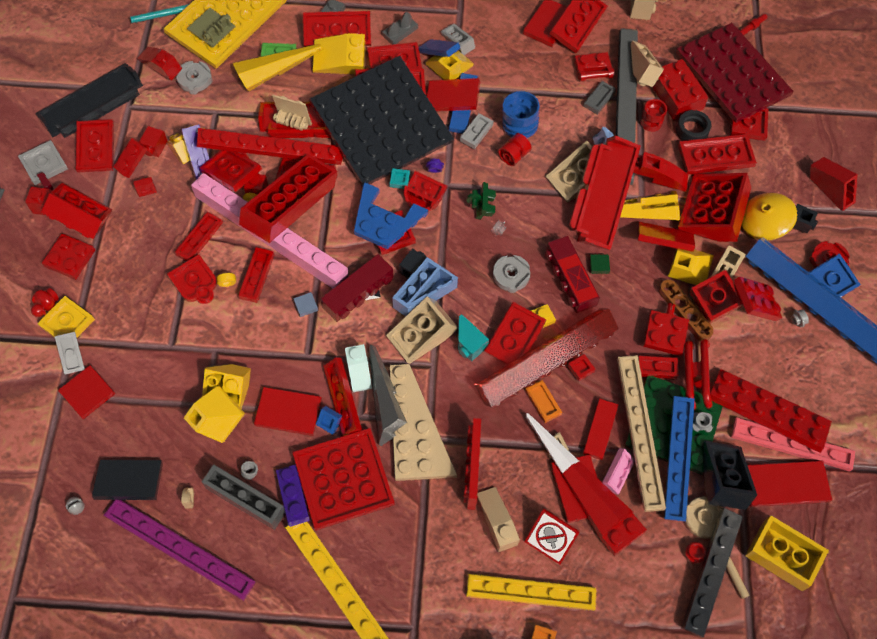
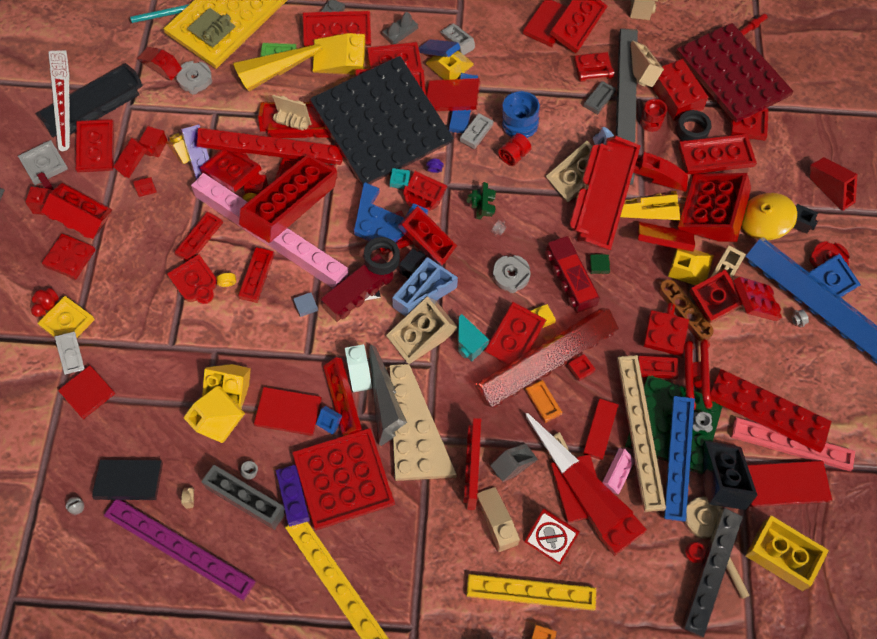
none -> sticker [49,50,70,151]
none -> black tyre [363,237,400,275]
none -> red slope [397,206,457,266]
none -> dark grey slope [491,444,538,482]

